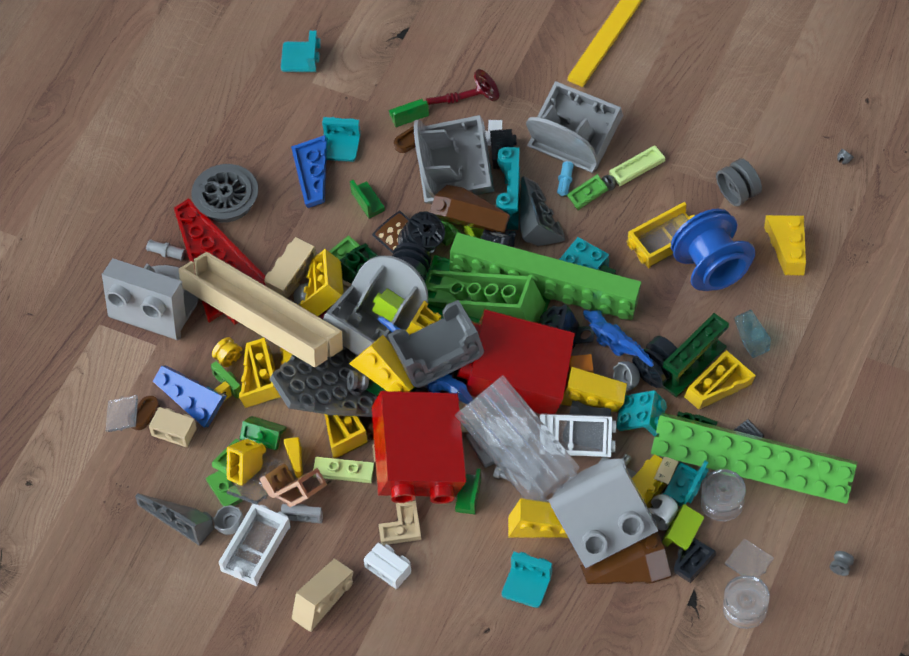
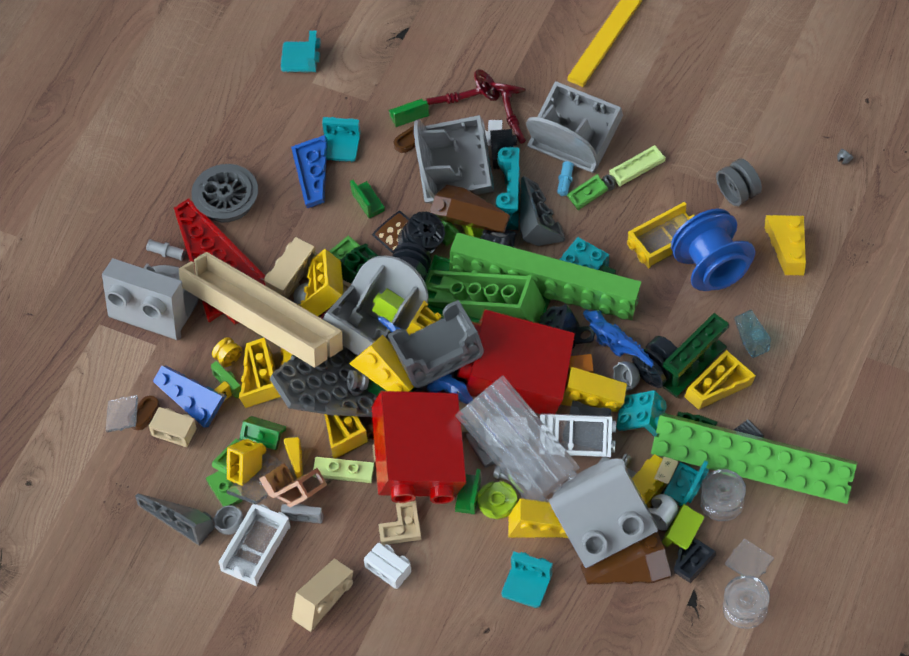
dark grey wheel [829,551,854,576] -> none
none -> lime tile [477,481,517,519]
none -> dark red dish [490,83,526,144]

